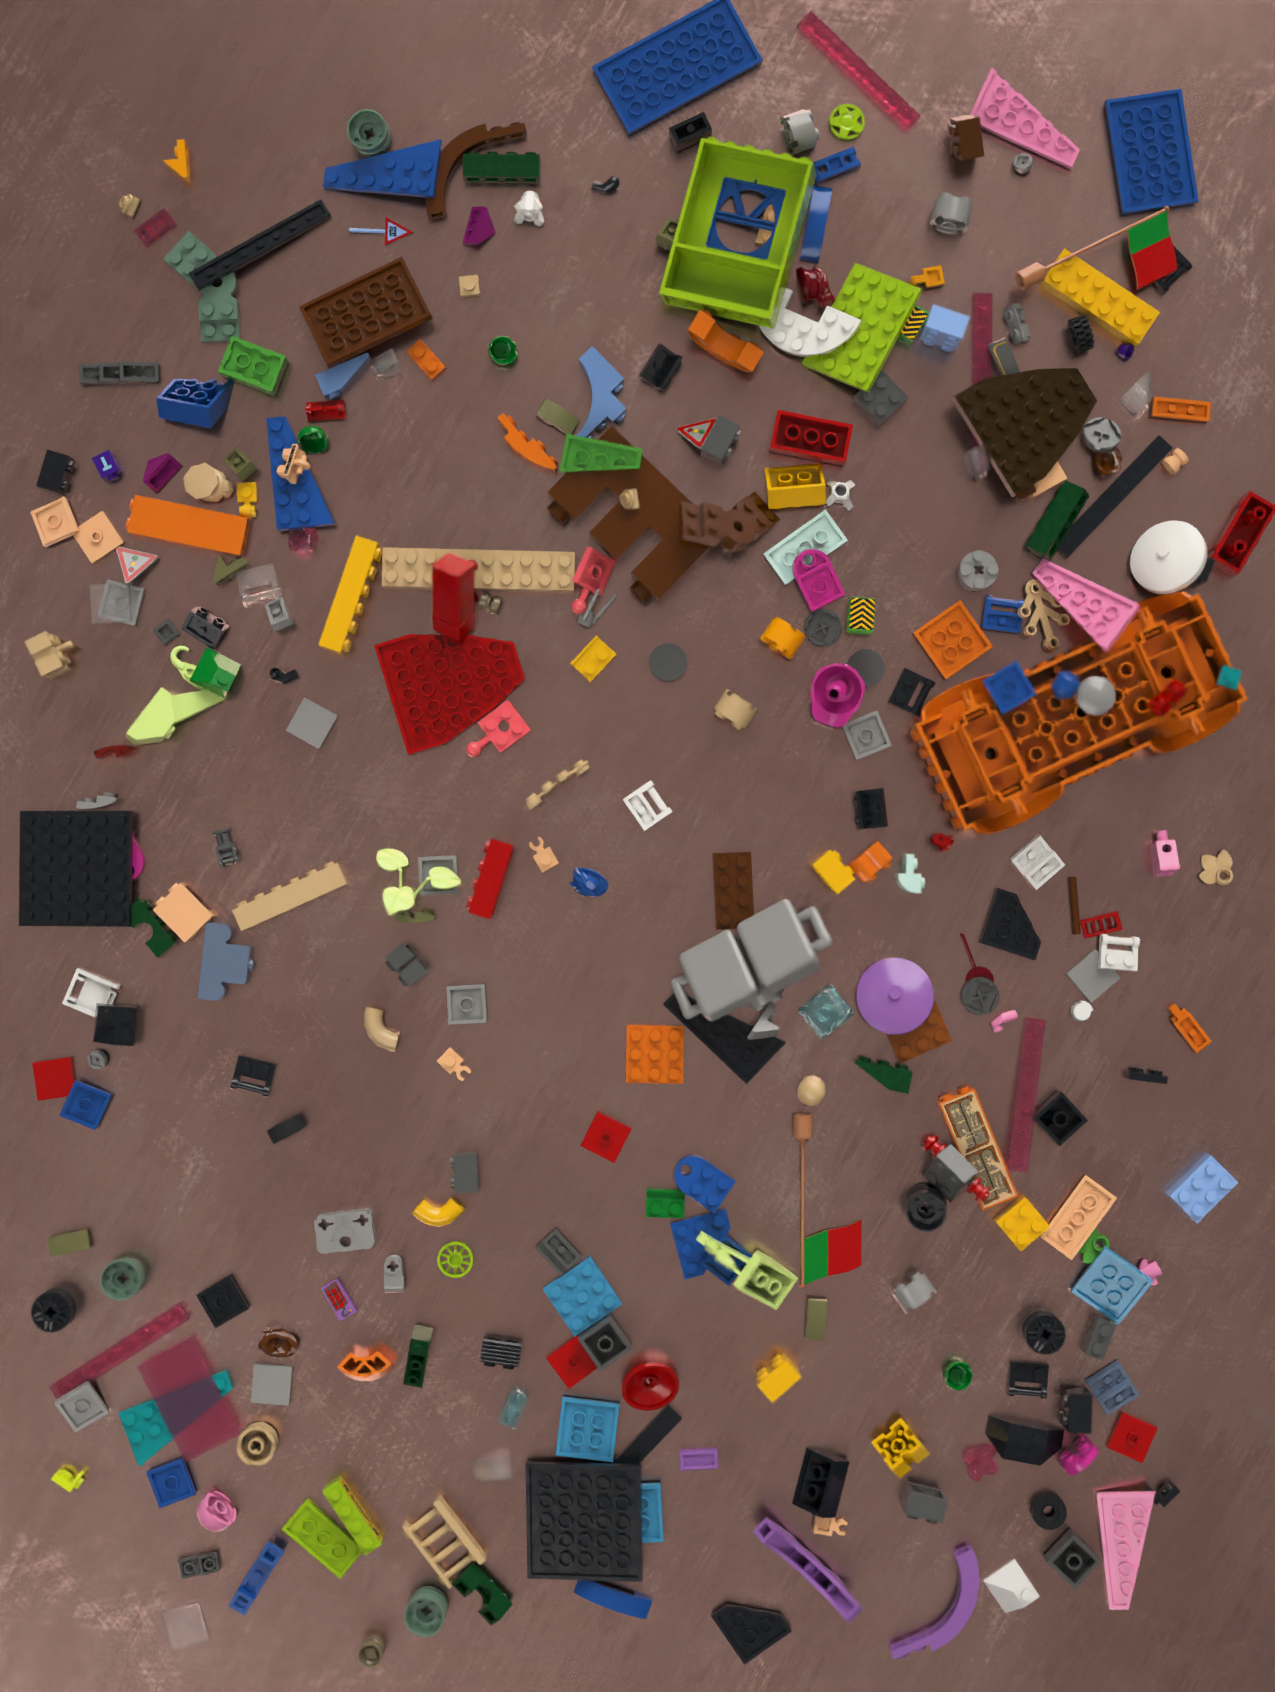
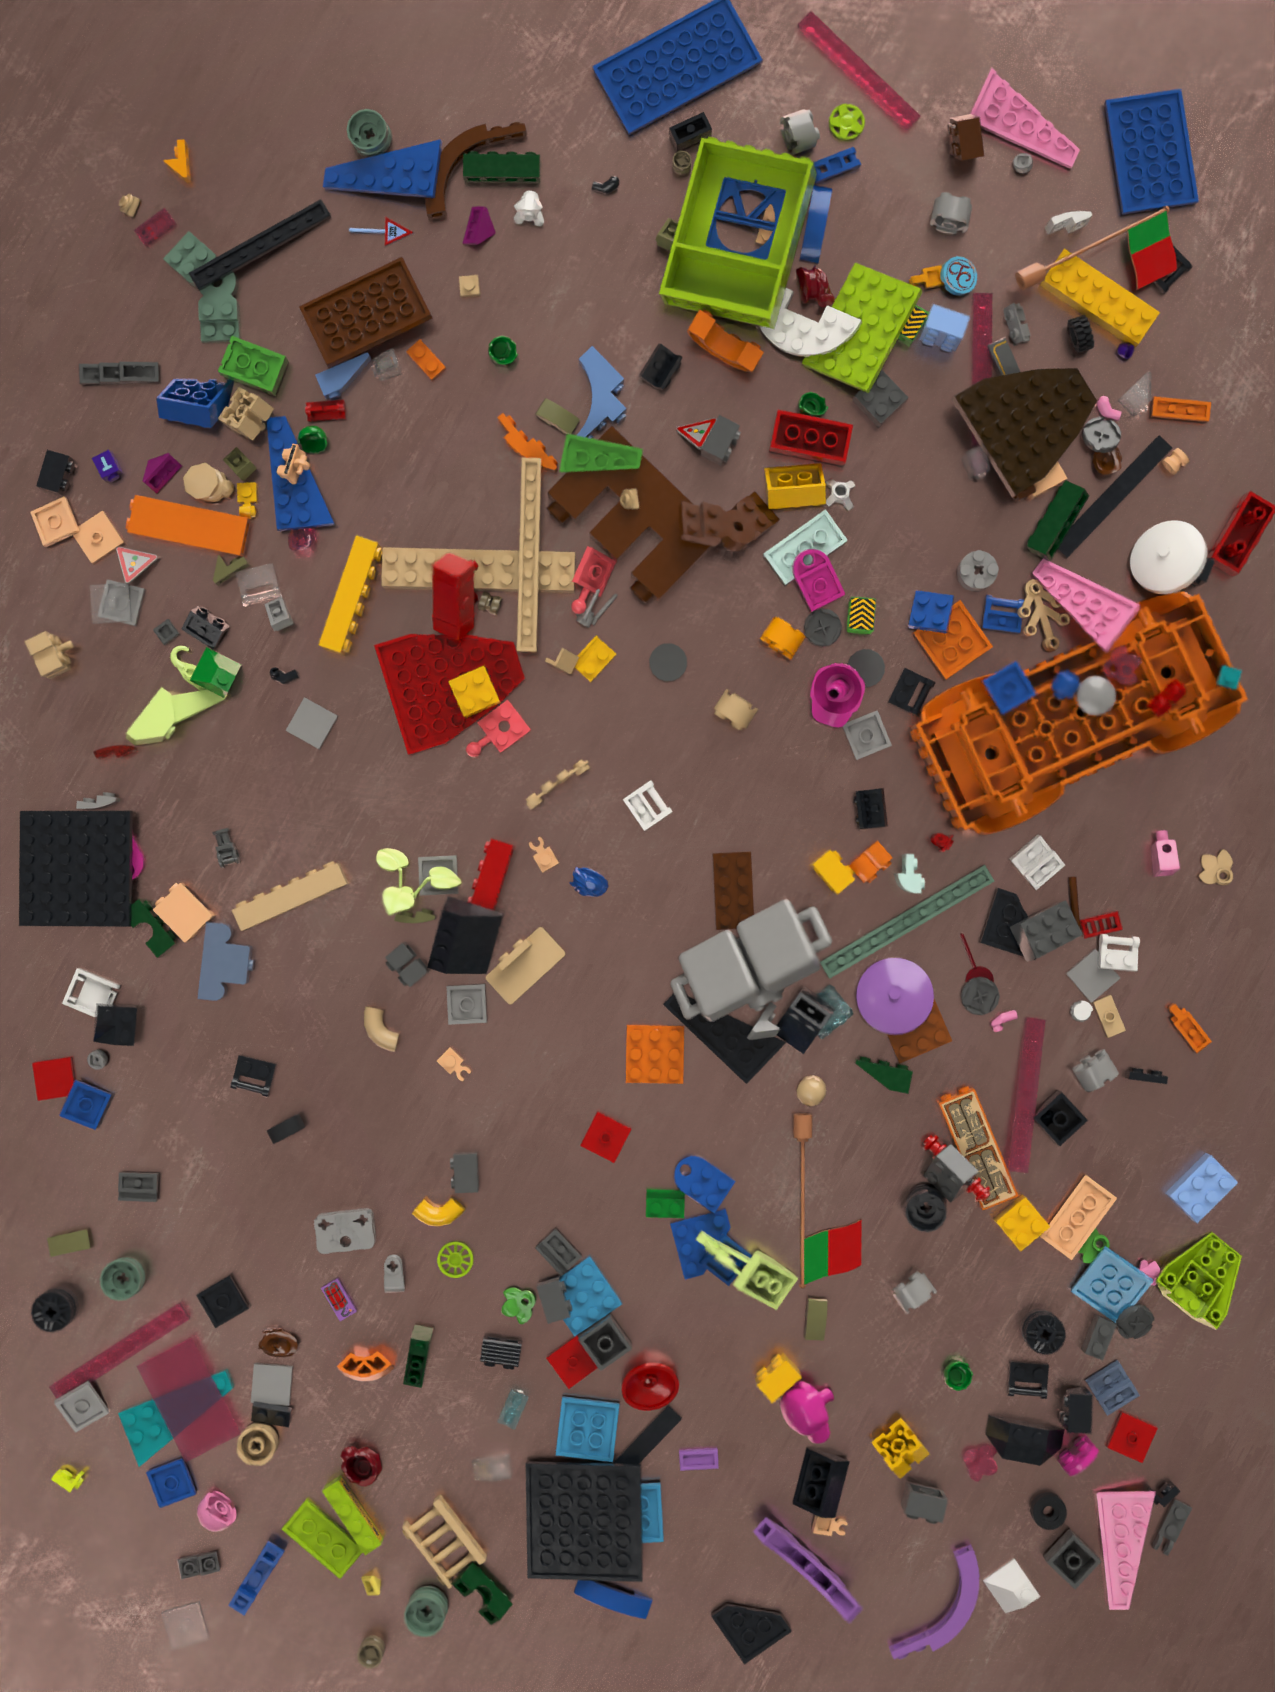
none -> dark grey plate [118,1172,159,1202]
none -> tan brick [218,387,274,440]
none -> black plate [251,1401,292,1428]
none -> dark red piece [340,1446,382,1486]
none -> light yellow slope [361,1576,381,1595]
none -> black slope [427,896,503,974]
none -> yellow brick [449,666,501,718]
none -> tan bracket [486,927,565,1004]
none -> bright green plate [501,1287,536,1324]
none -> tan plate [517,458,541,652]
none -> dark grey brick [536,1277,573,1324]
none -> tan panel [545,648,579,674]
none -> dark tan wheel [672,150,692,175]
none -> black slope [777,987,836,1054]
none -> dark pink piece [780,1381,834,1443]
none -> green hair [798,392,828,418]
none -> sand green plate [819,865,994,979]
none -> blue plate [908,590,954,633]
none -> medium azure tile [940,256,977,296]
none -> dark grey brick [1010,900,1083,962]
none -> white slope [1045,211,1093,235]
none -> light grey brick [1072,1049,1119,1092]
none -> tan plate [1092,995,1126,1038]
none -> bright pink arm [1097,396,1121,421]
none -> clear pink plate [1103,646,1142,684]
none -> dark grey tile [1116,1305,1154,1339]
none -> dark grey hinge [1152,1498,1192,1556]
none -> lime wedge [1155,1232,1242,1330]

